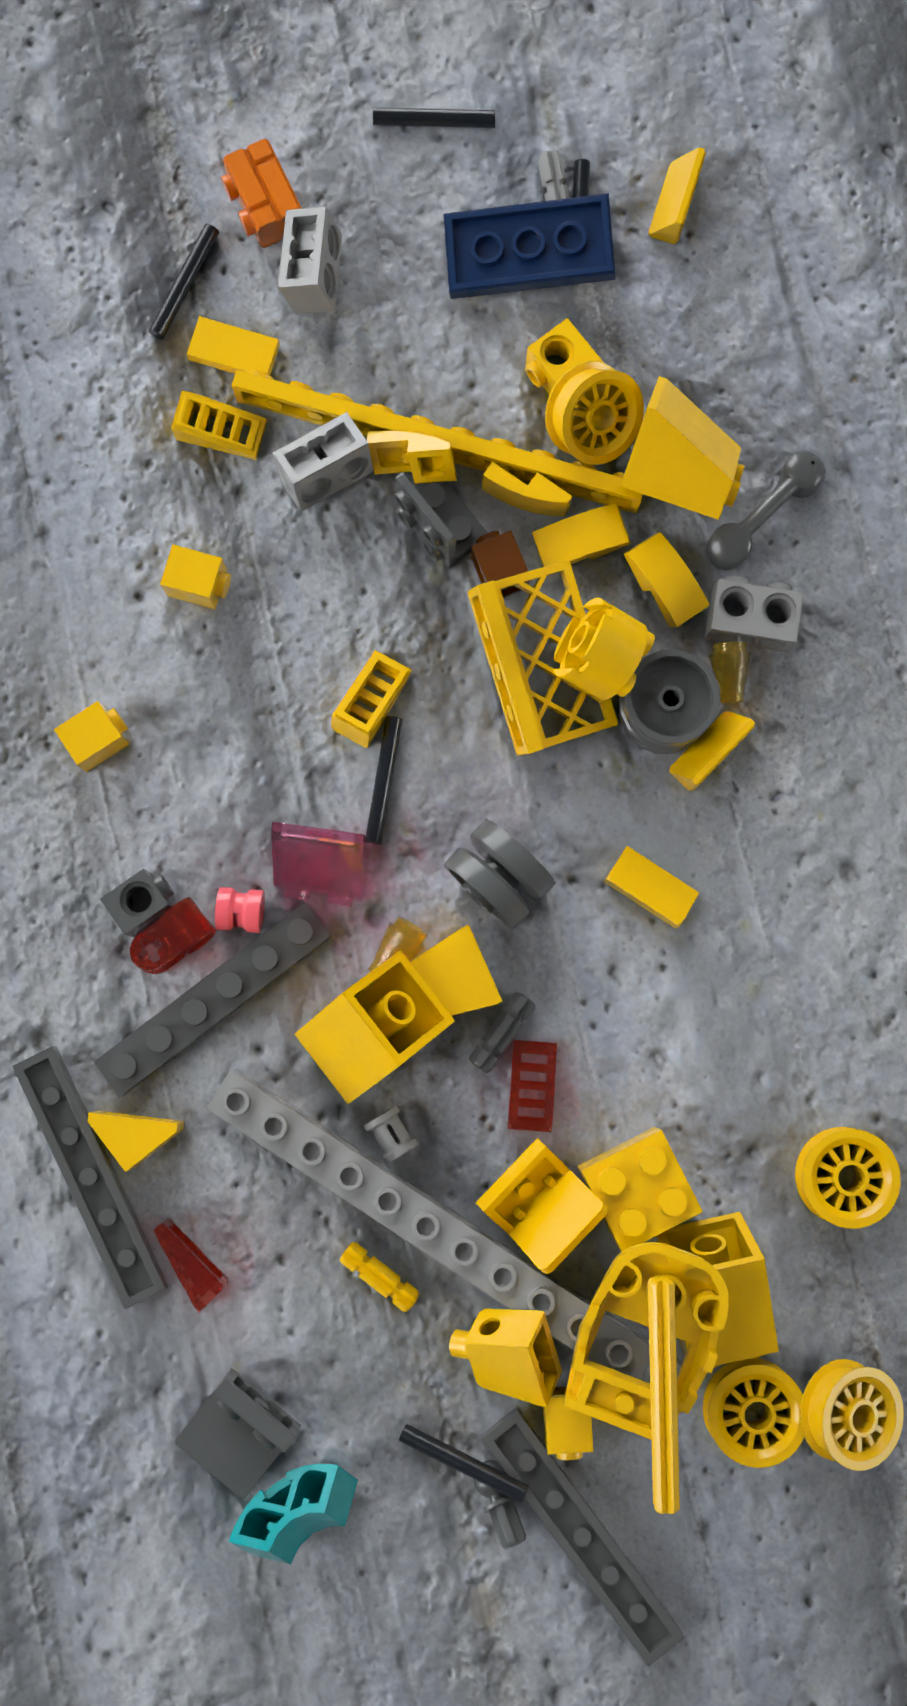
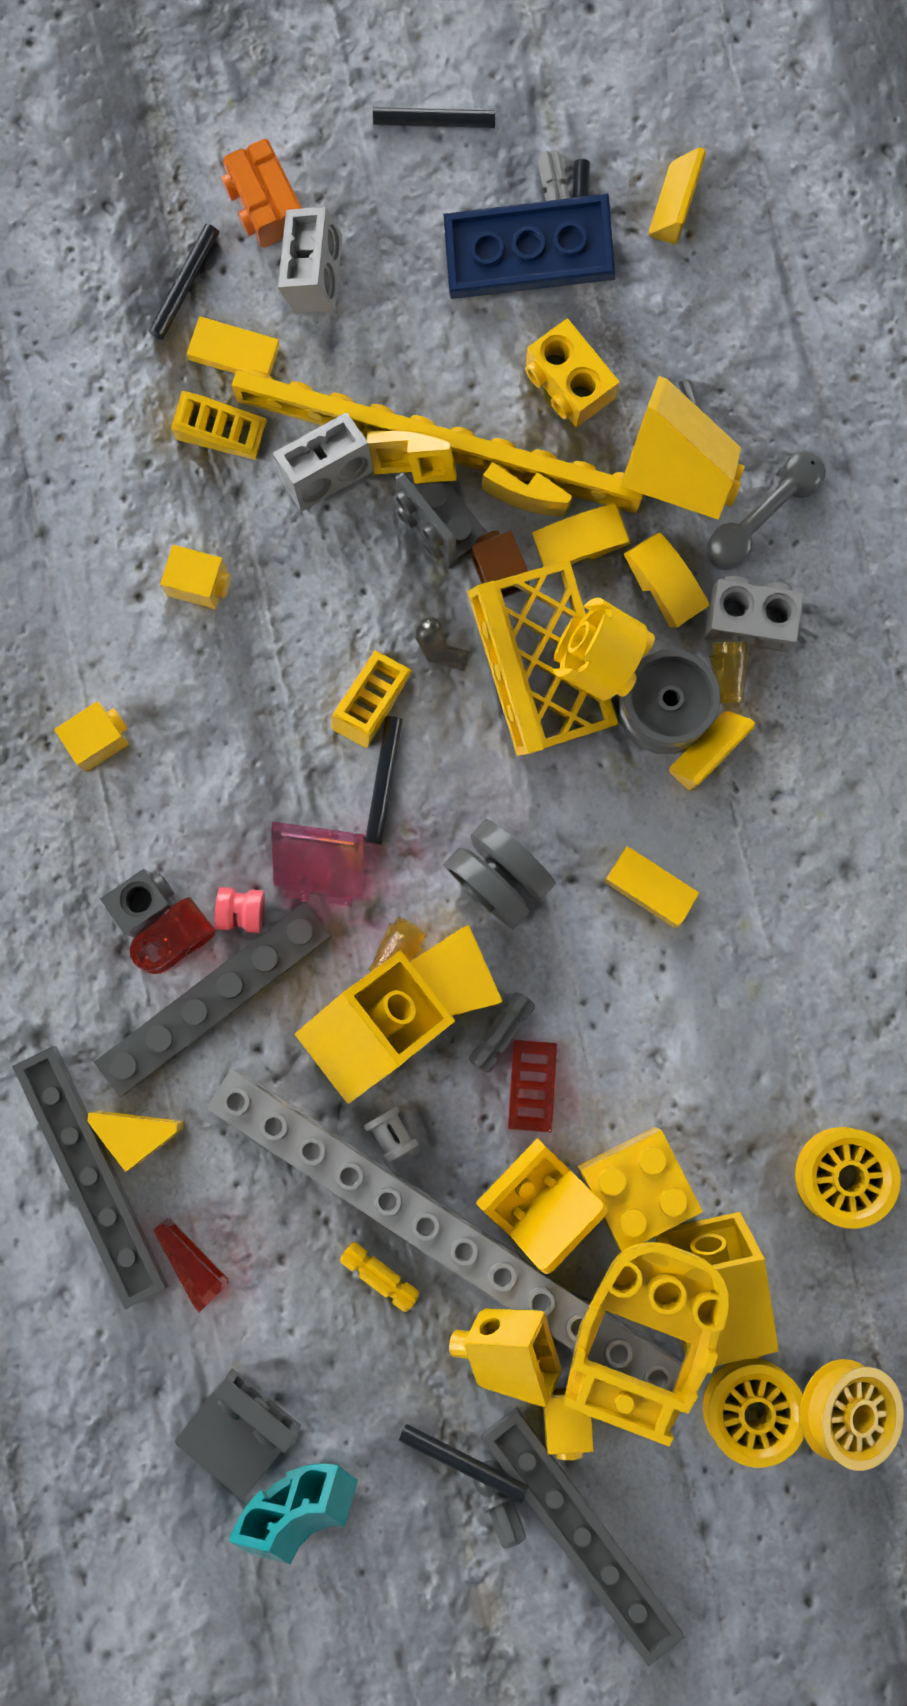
yellow wheel [545,361,644,465] -> none
yellow axle [648,1276,680,1514] -> none
none -> clear smoke arm [416,617,470,671]

